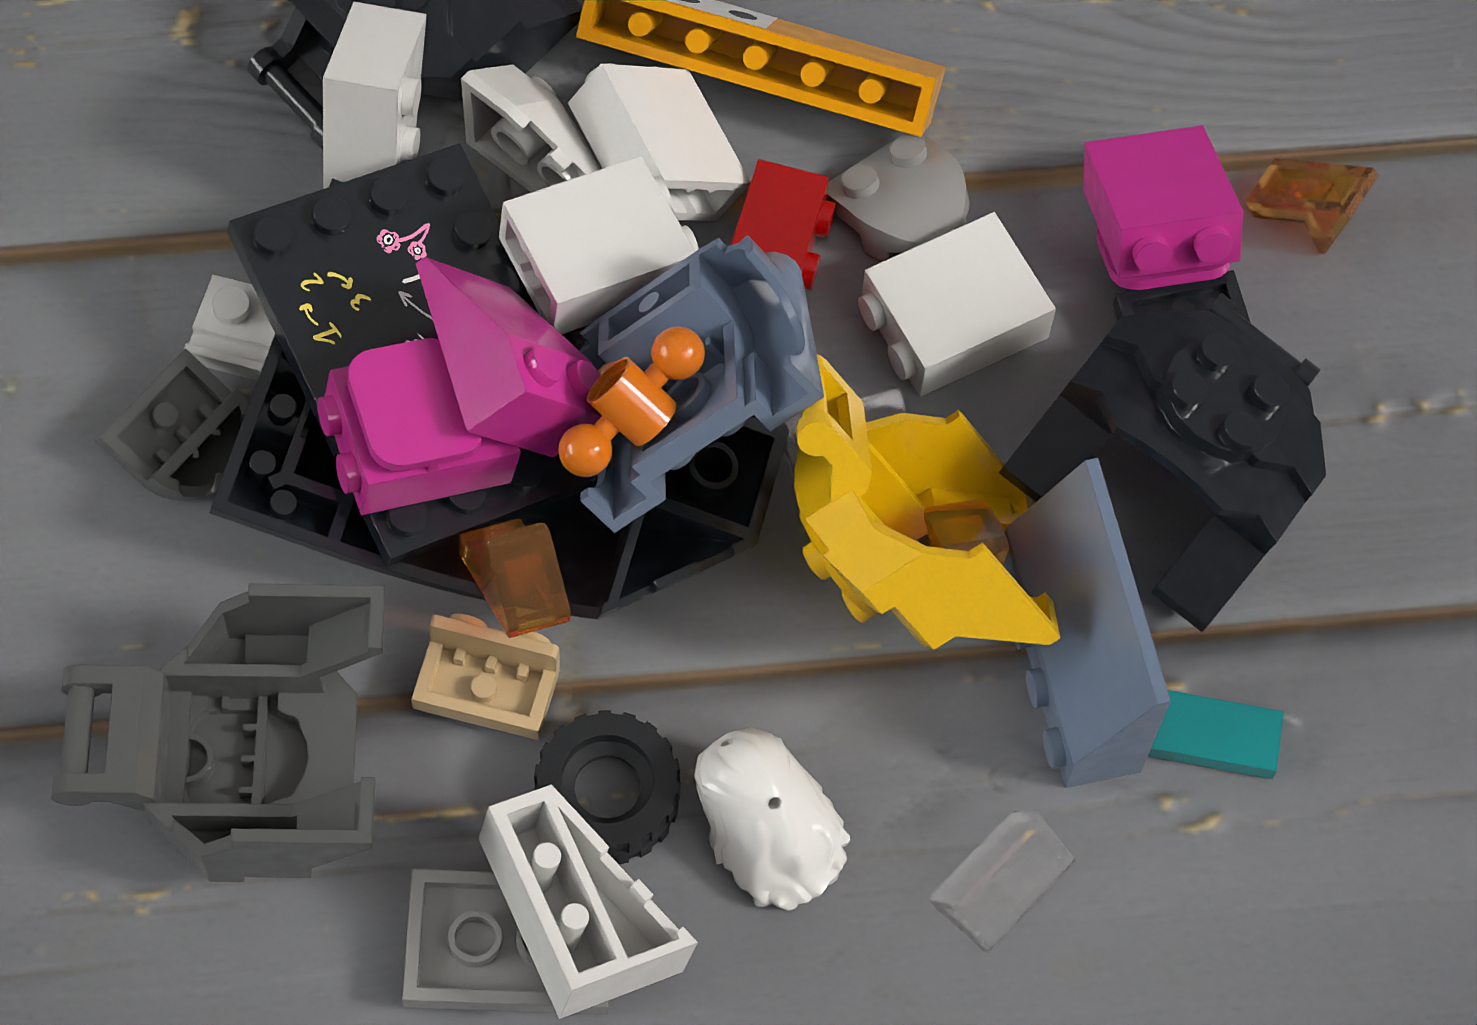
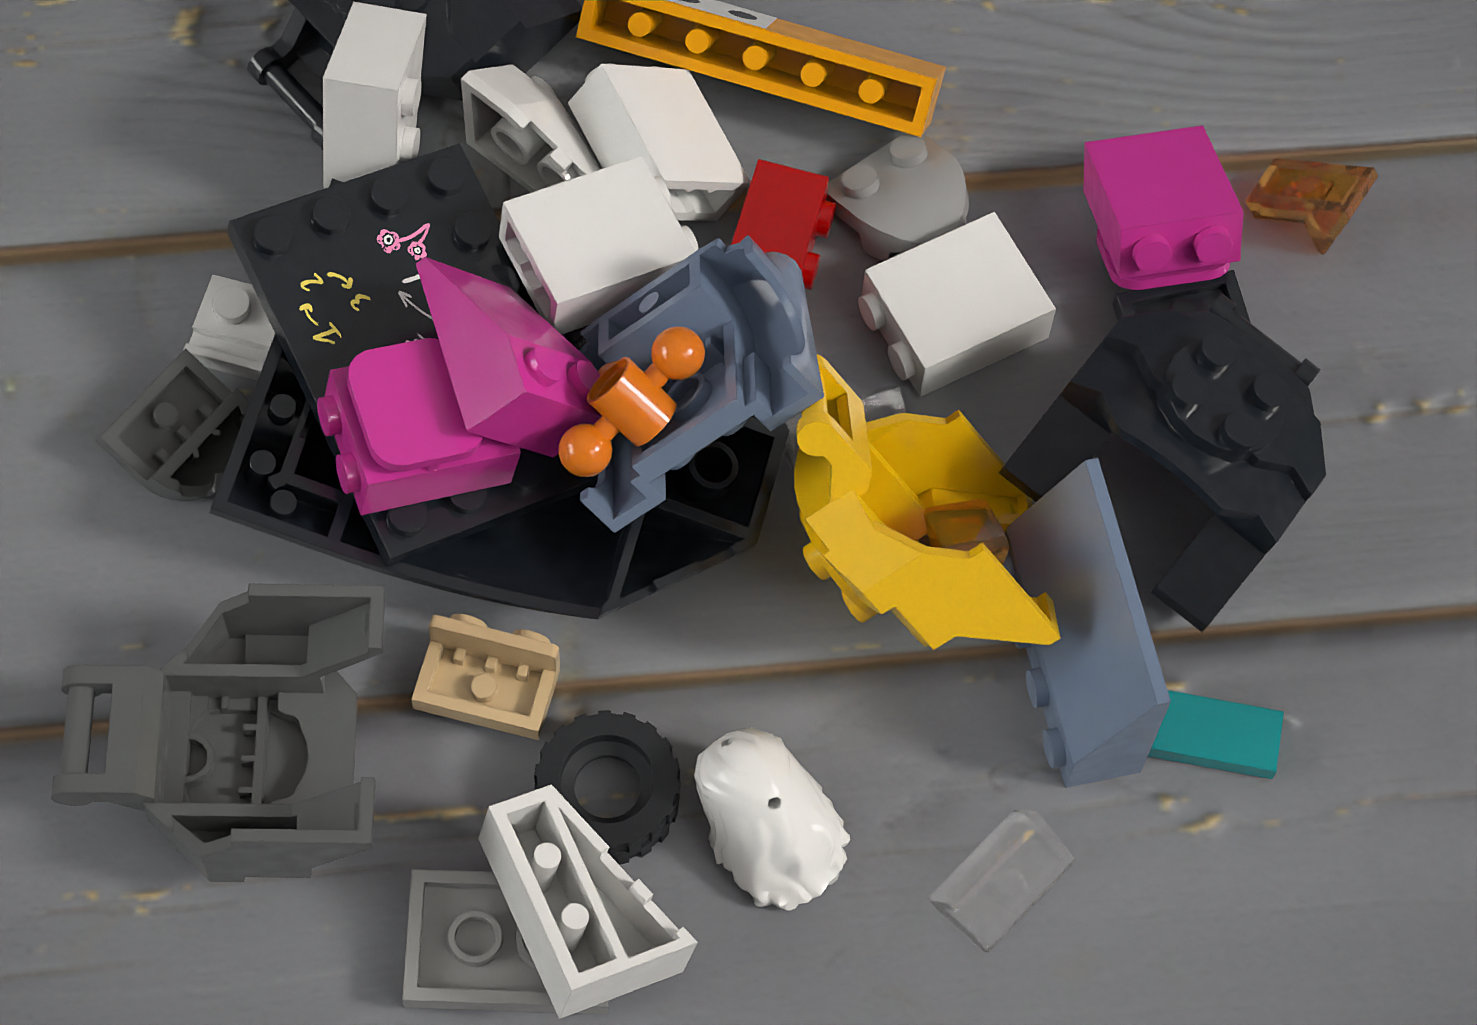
clear orange slope [459,518,571,638] -> none

